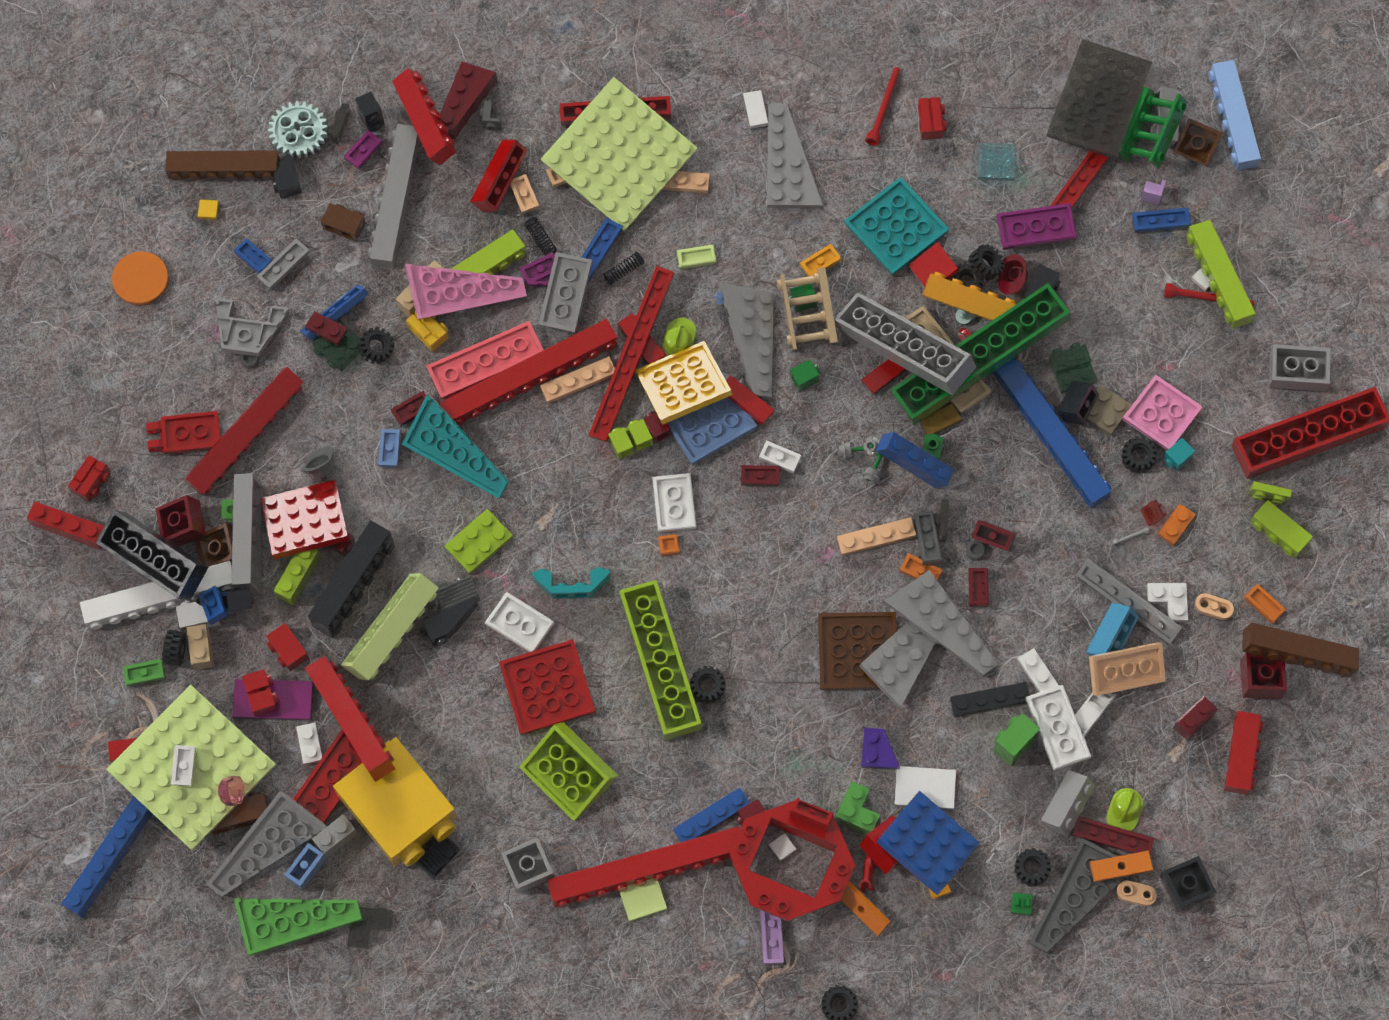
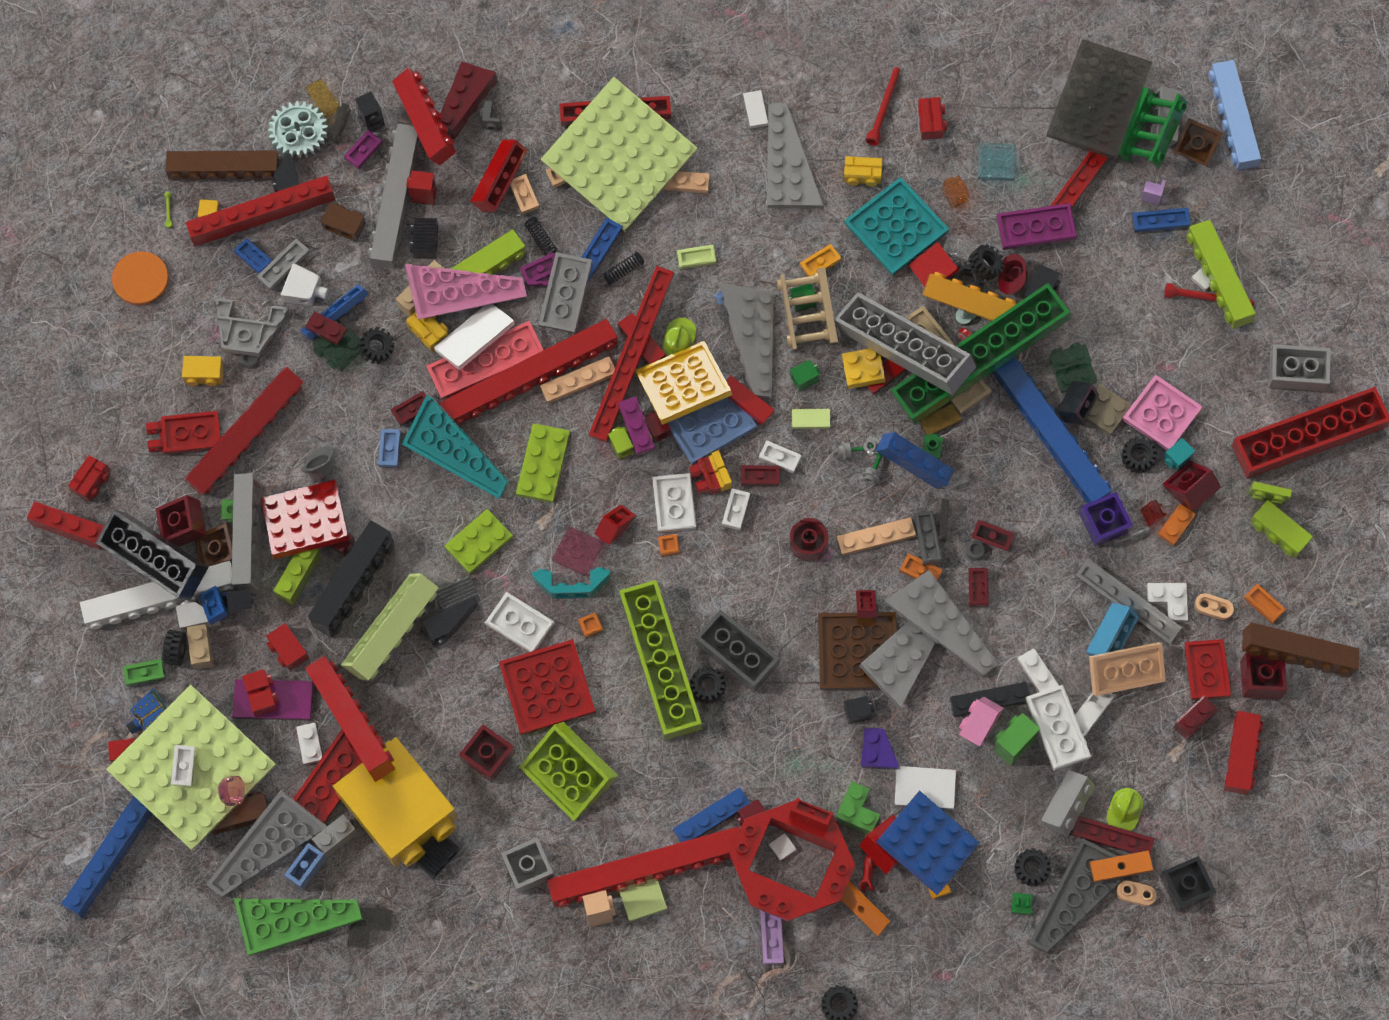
none -> blue torso [126,688,167,735]
none -> lime hinge [164,191,173,228]
none -> yellow brick [182,356,224,386]
none -> red brick [186,175,335,247]
none -> white torso [281,263,329,306]
none -> clear yellow tile [305,78,341,117]
none -> red brick [406,171,437,205]
none -> black brick [410,218,438,259]
none -> white tile [434,304,515,370]
none -> dark red brick [459,724,516,783]
none -> lime plate [516,423,570,503]
none -> clear pink tile [552,526,604,577]
none -> orange tile [578,612,603,638]
none -> light nougat brick [582,890,616,927]
none -> red slope [594,505,636,545]
none -> magenta plate [618,397,655,455]
none -> red hips [689,450,732,495]
none -> dark grey brick [695,609,780,693]
none -> white plate [722,489,750,530]
none -> dark red brick [790,518,829,562]
none -> yellowish green tile [792,409,830,429]
none -> yellow plate [842,348,885,389]
none -> yellow brick [844,156,882,187]
none -> black brick [844,696,874,724]
none -> dark red plate [856,590,877,618]
none -> clear orange brick [942,175,970,209]
none -> bright pink brick [959,697,1004,746]
none -> dark purple brick [1079,492,1133,547]
none -> dark red slope [1162,460,1221,511]
none -> red plate [1184,639,1231,700]

